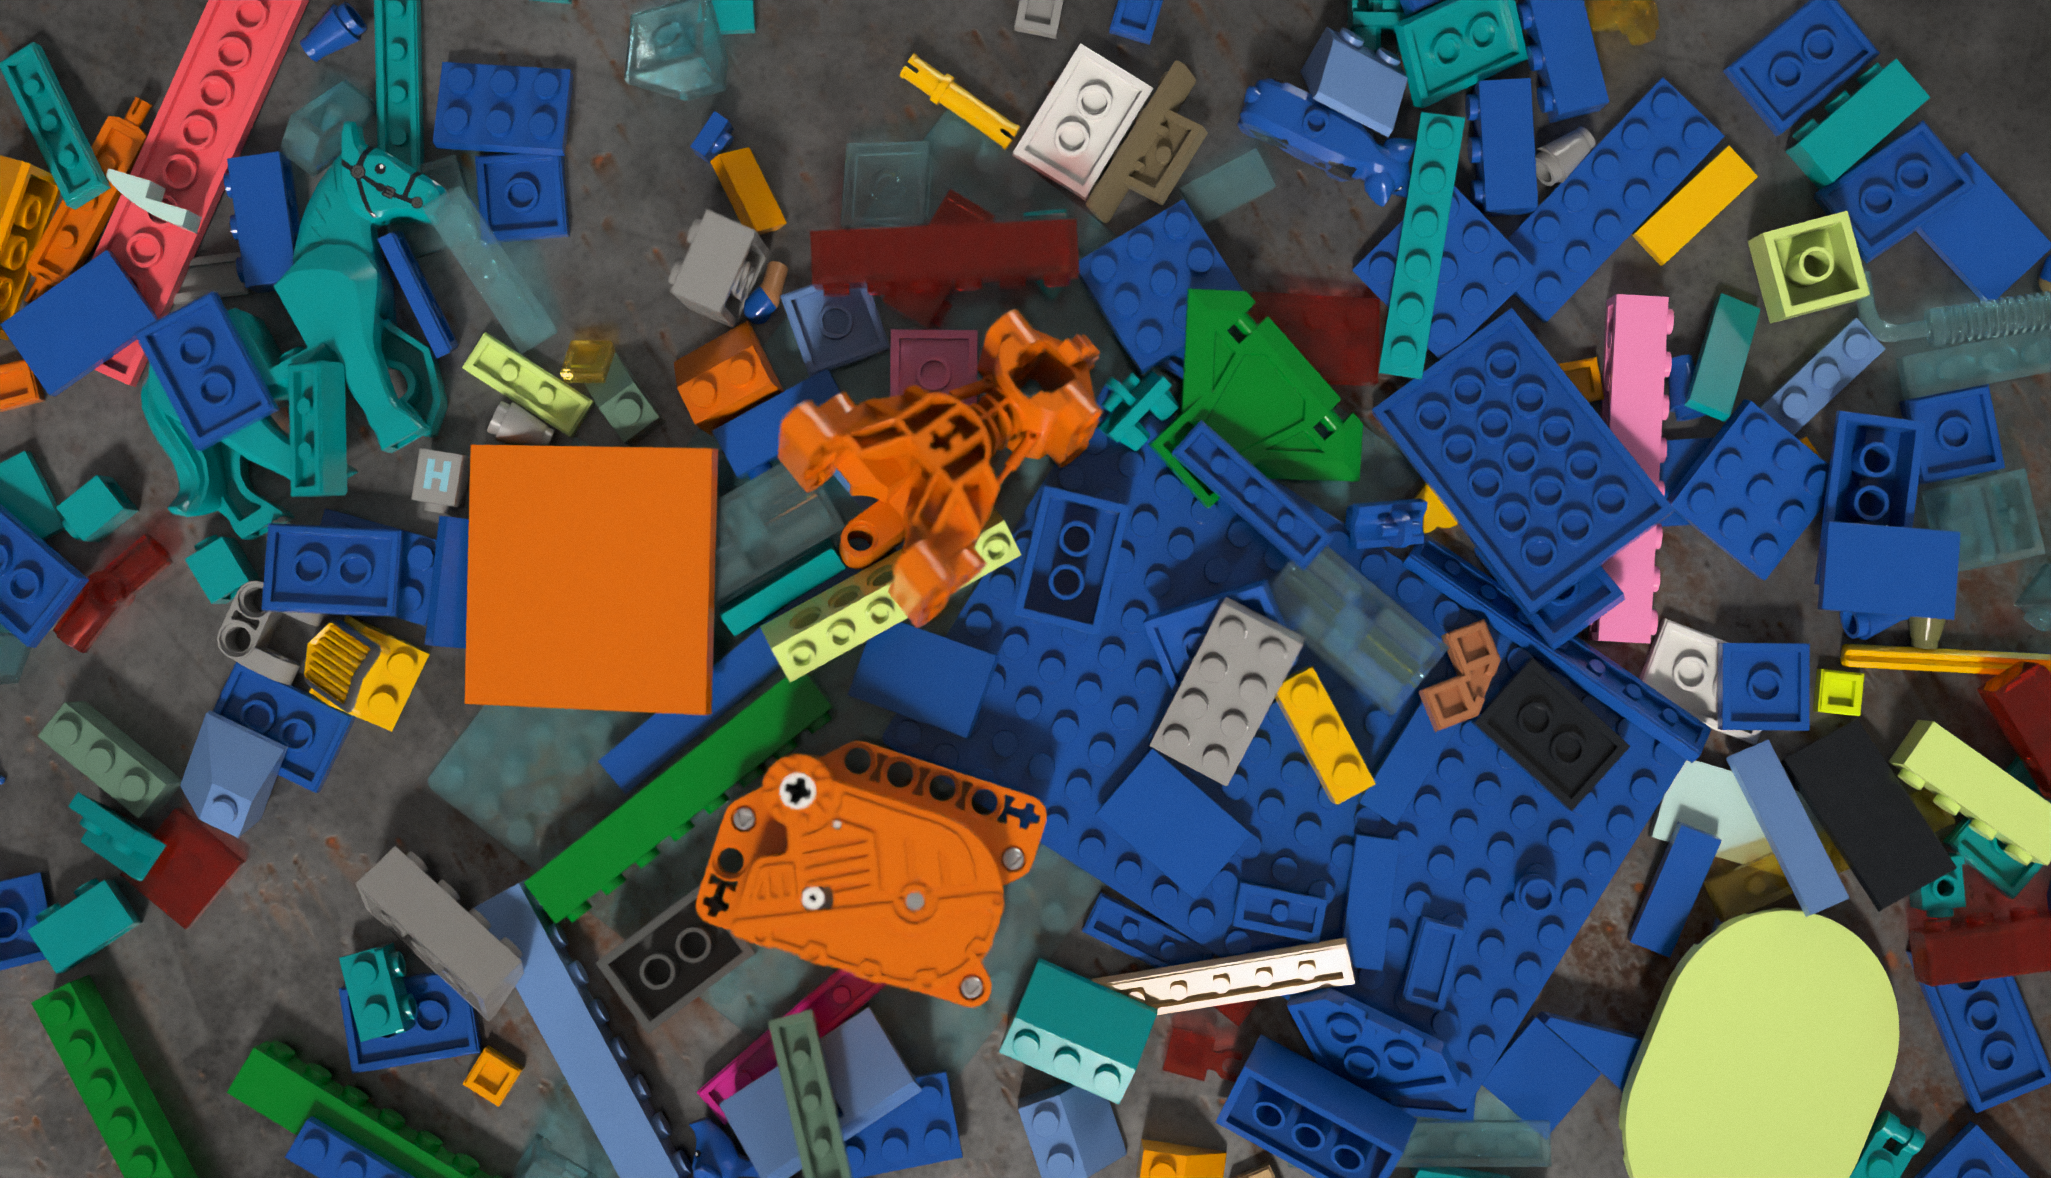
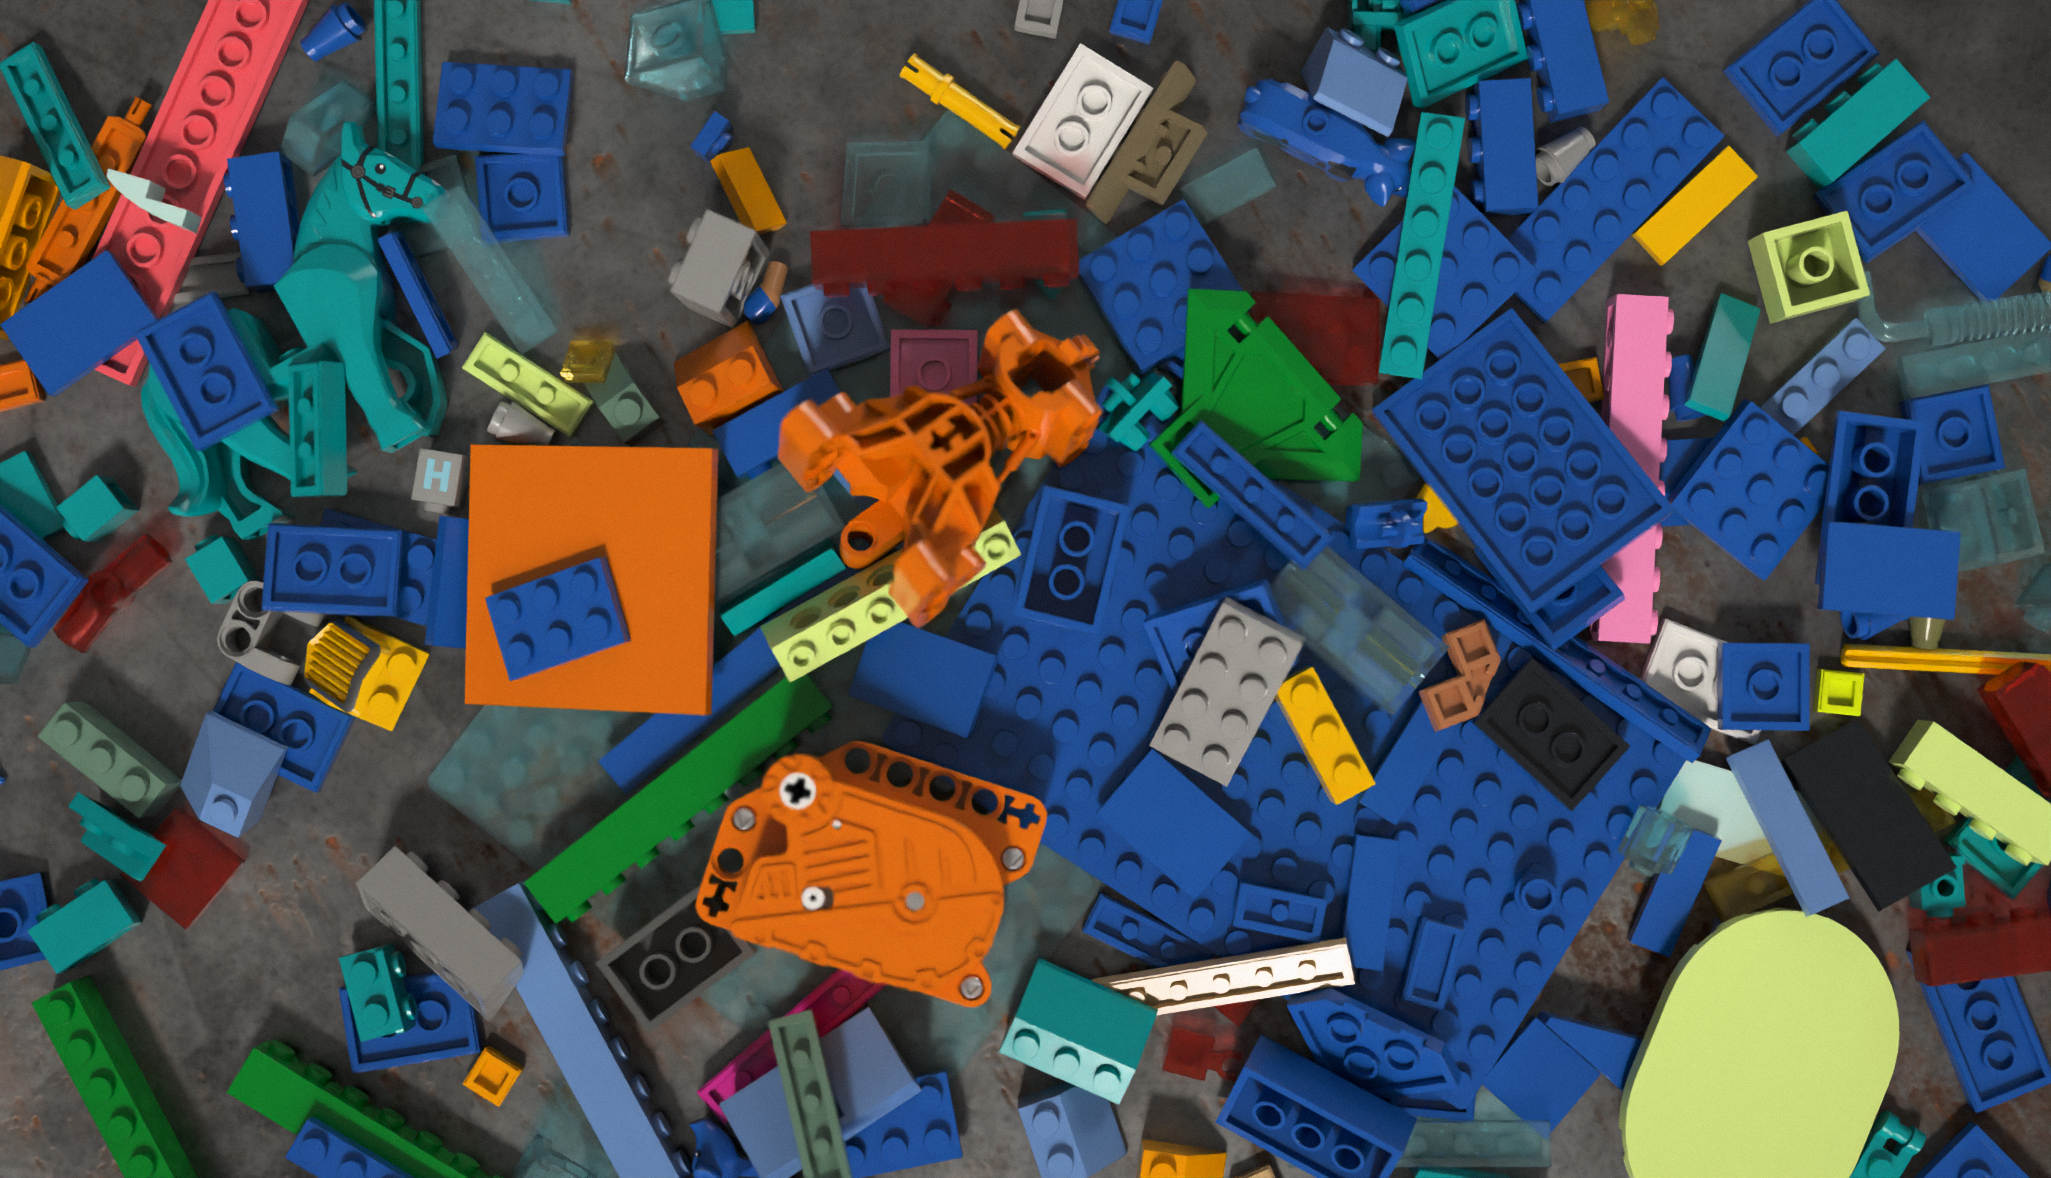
none -> blue plate [485,557,631,681]
none -> clear light blue brick [1617,805,1695,877]

